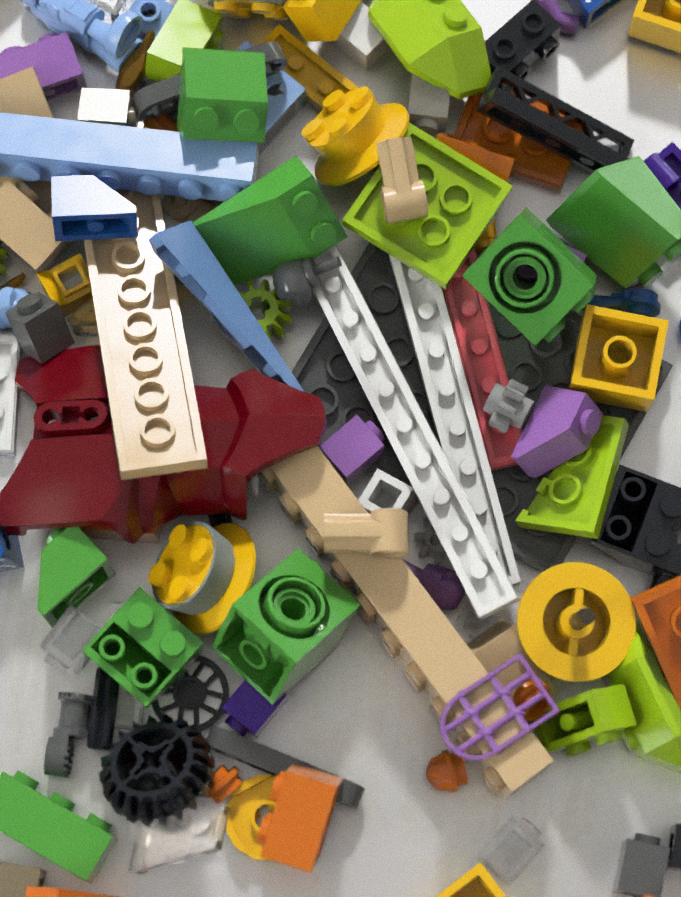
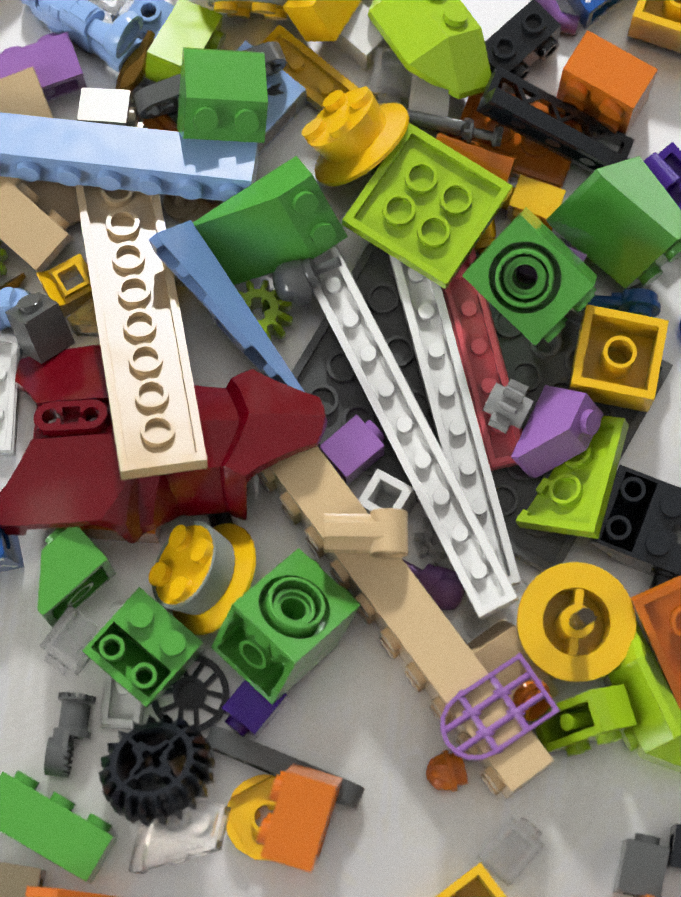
slope [51,174,138,242] -> none
black axle [87,667,119,751] -> none
orange plate [206,765,243,804] -> none
tan piece [376,137,428,224] -> none
none -> clear brick [370,47,412,110]
none -> dark grey piece [406,109,504,148]
none -> yellow window [501,175,566,231]
none -> orange brick [557,30,658,135]

